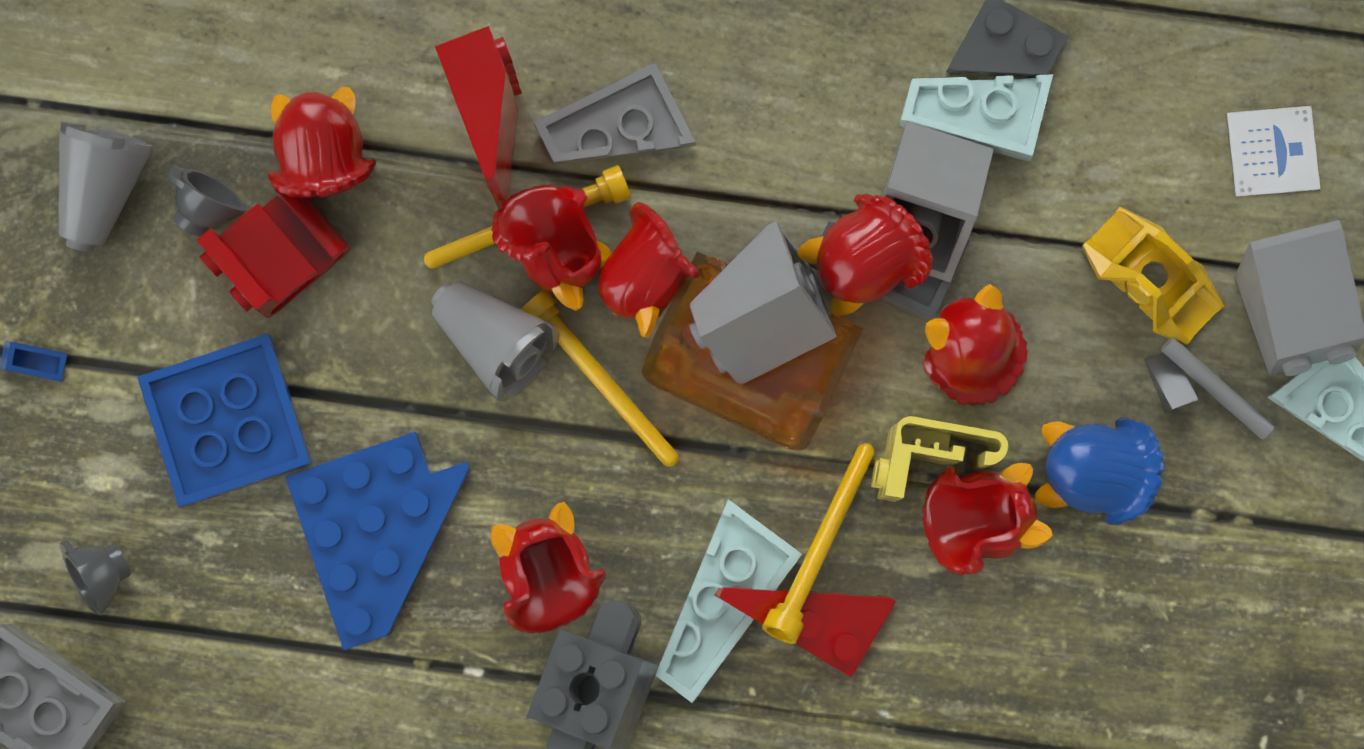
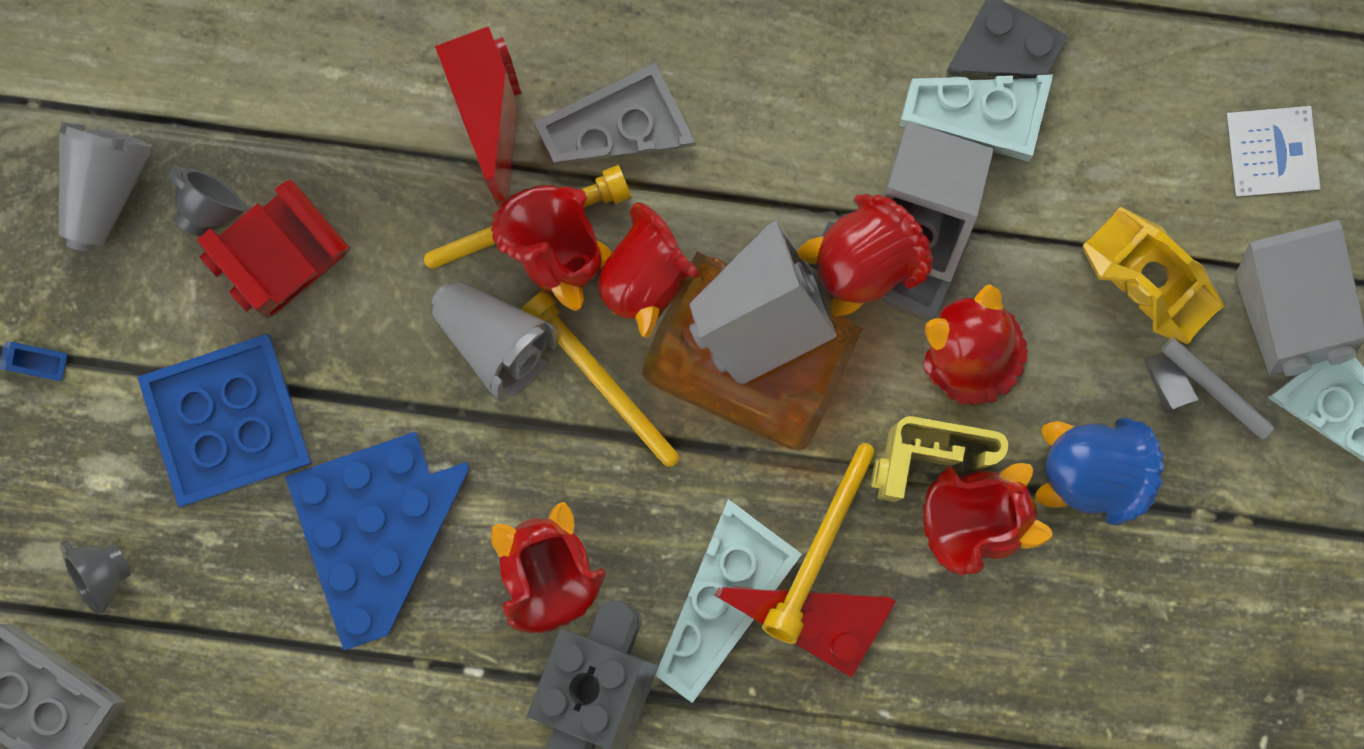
red hair [268,87,376,198] -> none

